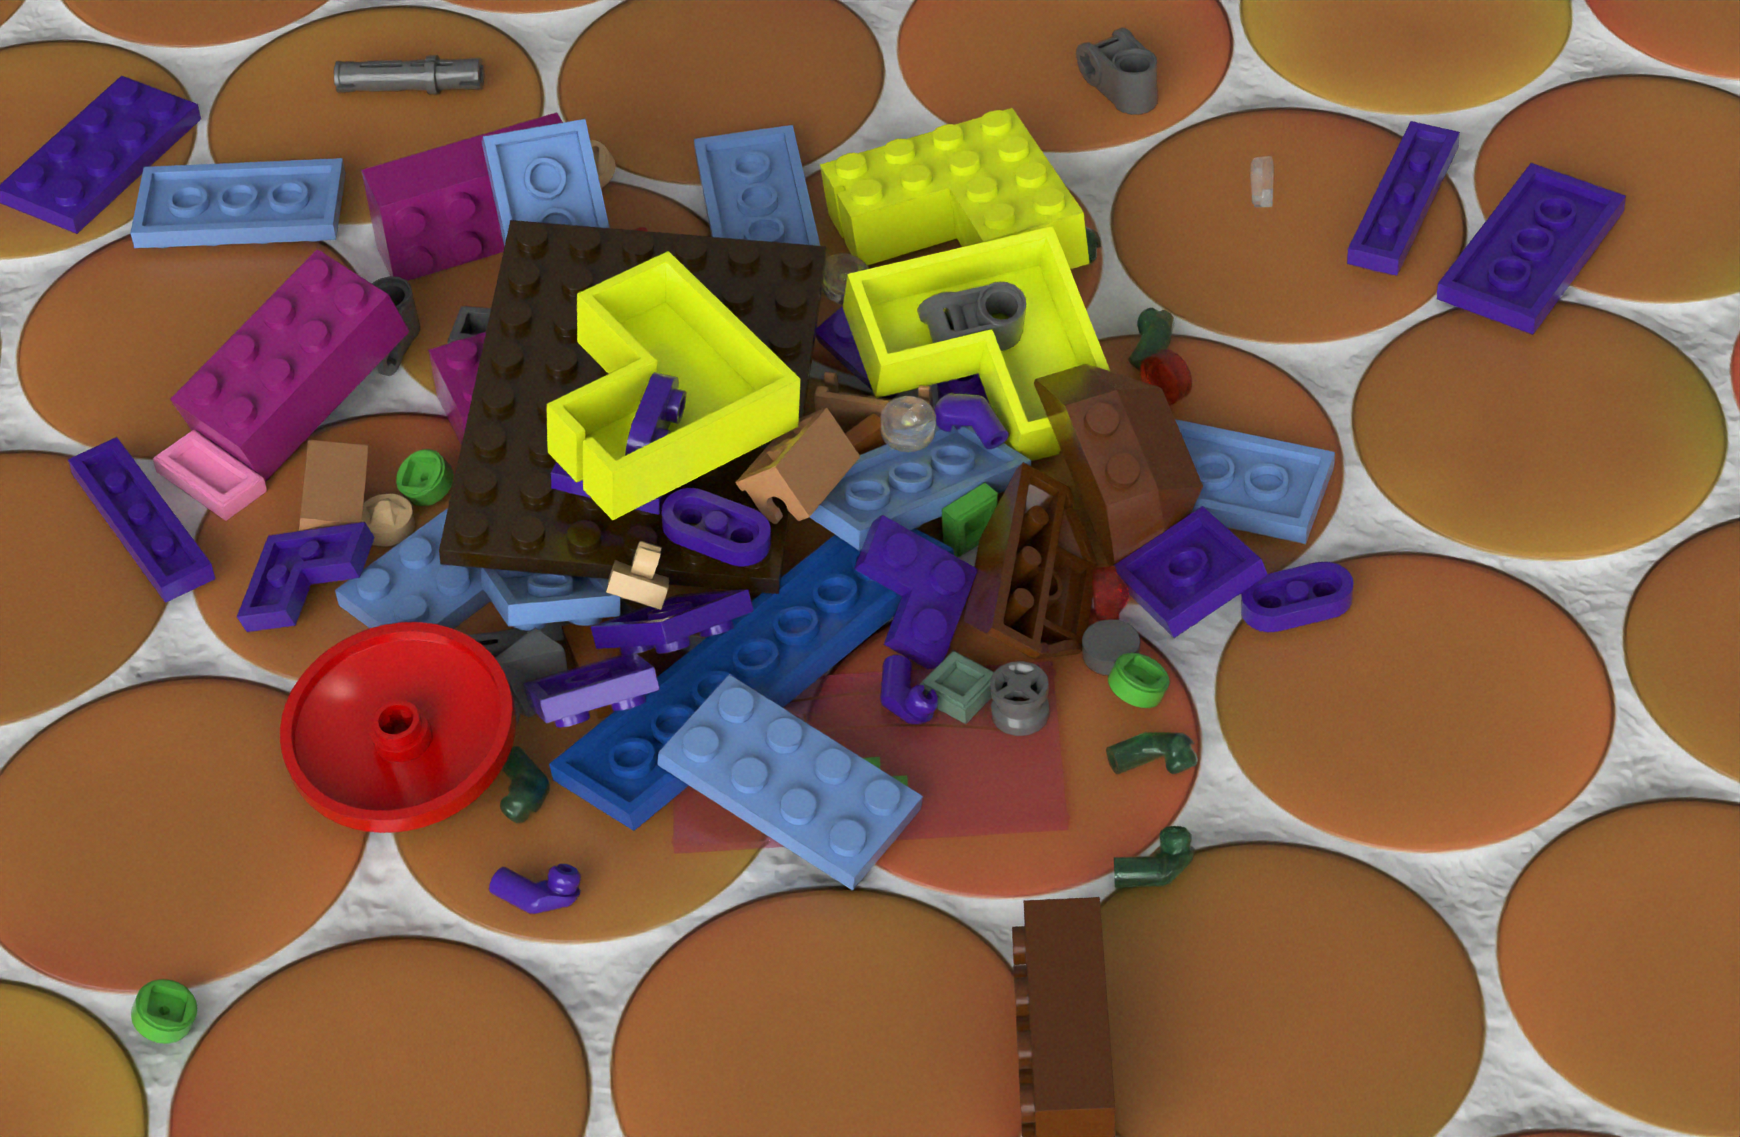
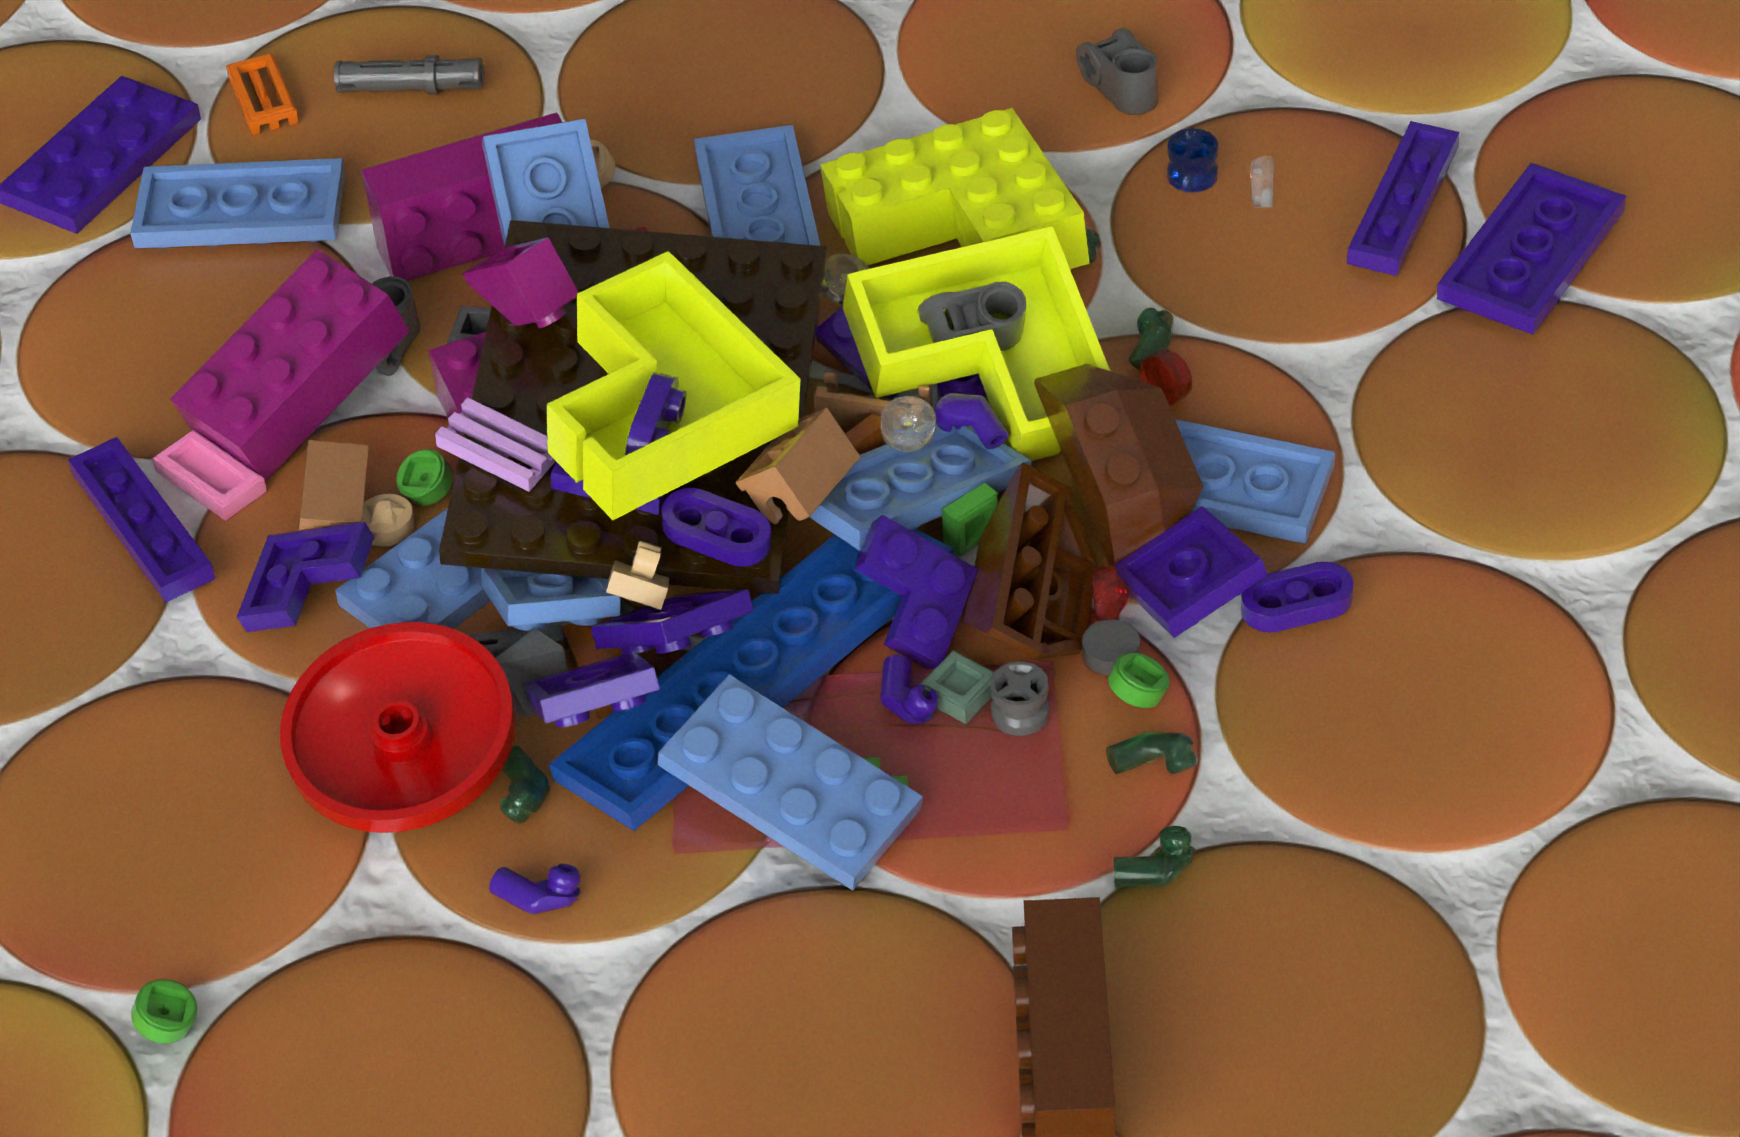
none -> orange tile [226,53,299,136]
none -> lavender tile [435,397,556,492]
none -> magenta slope [462,237,579,328]
none -> clear blue wheel [1167,128,1218,192]

